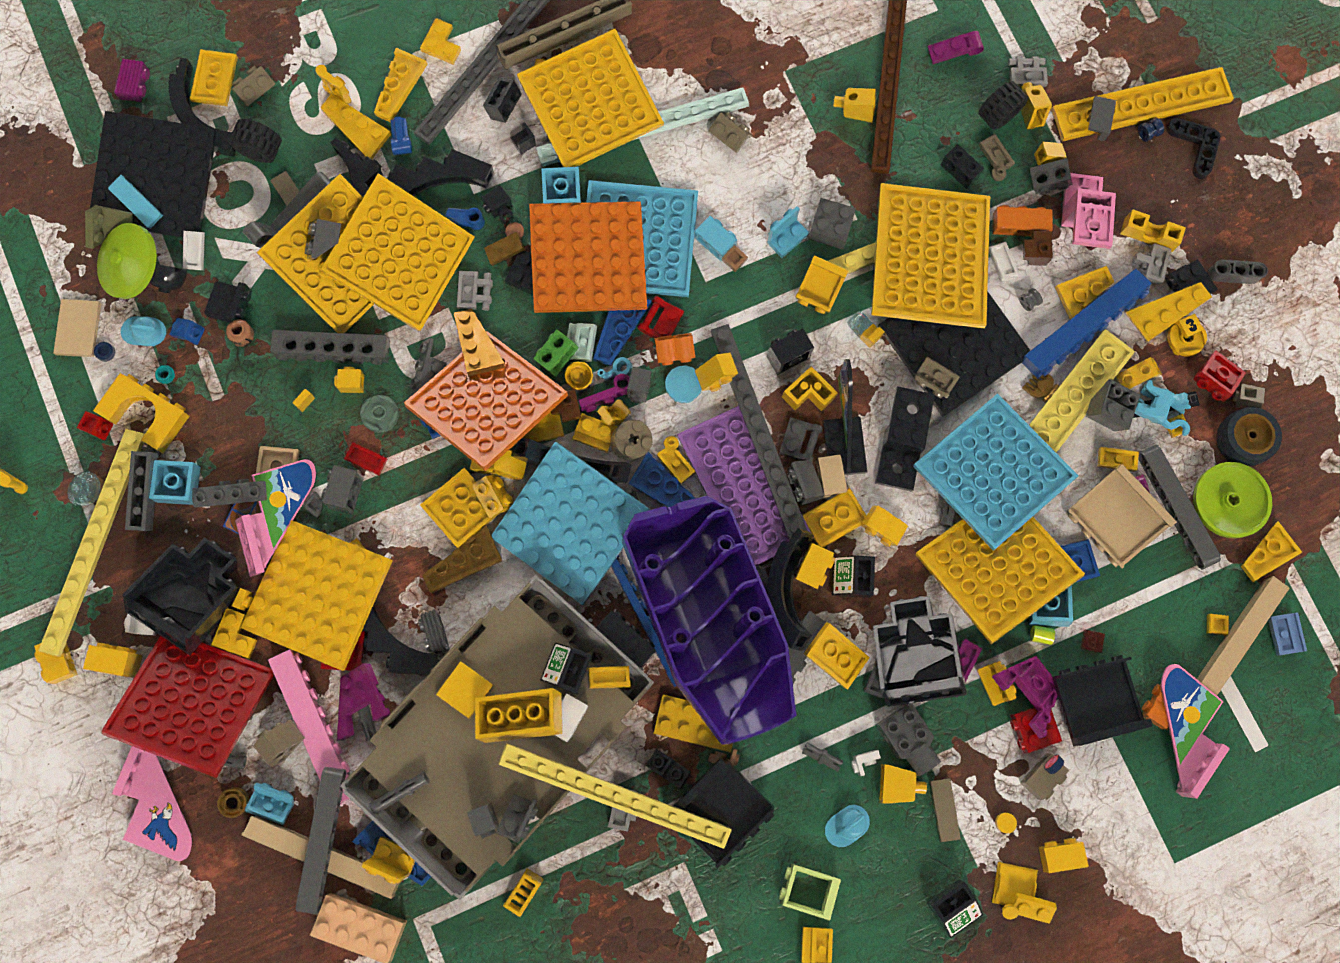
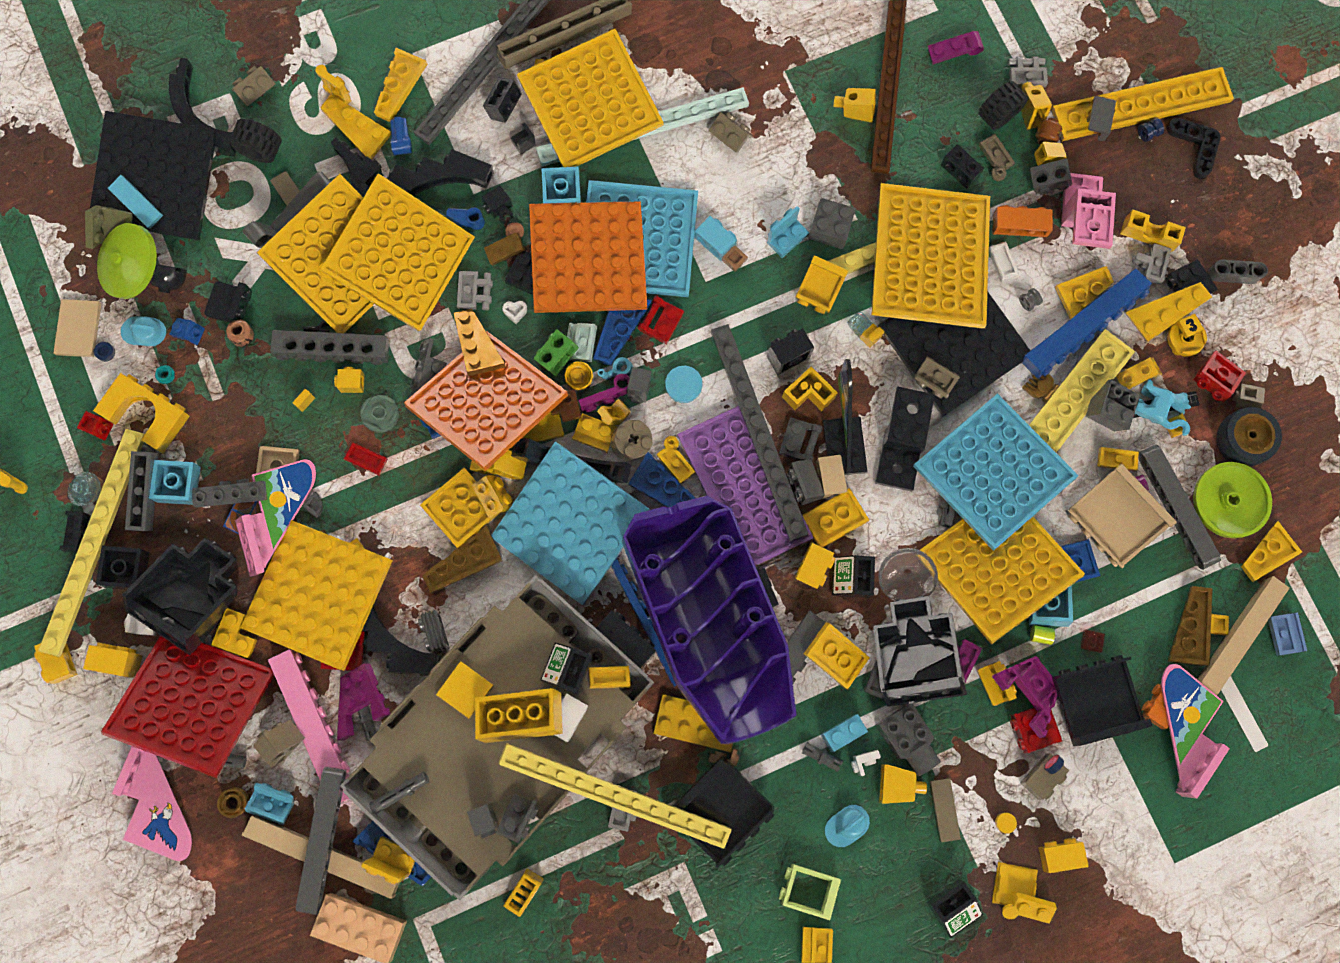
magenta brick [114,59,150,102] -> none
white tile [183,231,205,270] -> none
yellow tile [190,49,238,106] -> none
yellow plate [232,588,253,611] -> none
dark grey slope [305,219,341,260] -> none
dark grey brick [321,465,364,515] -> none
yellow plate [420,18,461,65] -> none
black slope [646,749,692,789] -> none
orange brick [654,333,695,365] -> none
yellow brick [695,353,738,392] -> none
black arch [768,528,814,651] -> none
yellow brick [861,505,908,547] -> none
reddish brown brick [1022,231,1053,266] -> none
none -> black hinge [59,511,91,553]
none -> black brick [95,546,150,590]
none -> black hand [303,321,329,333]
none -> white tile [502,301,527,324]
none -> medium azure brick [821,714,868,752]
none -> clear dish [878,548,938,601]
none -> dark orange head [1035,118,1062,145]
none -> pearl gold wing [1167,586,1212,666]

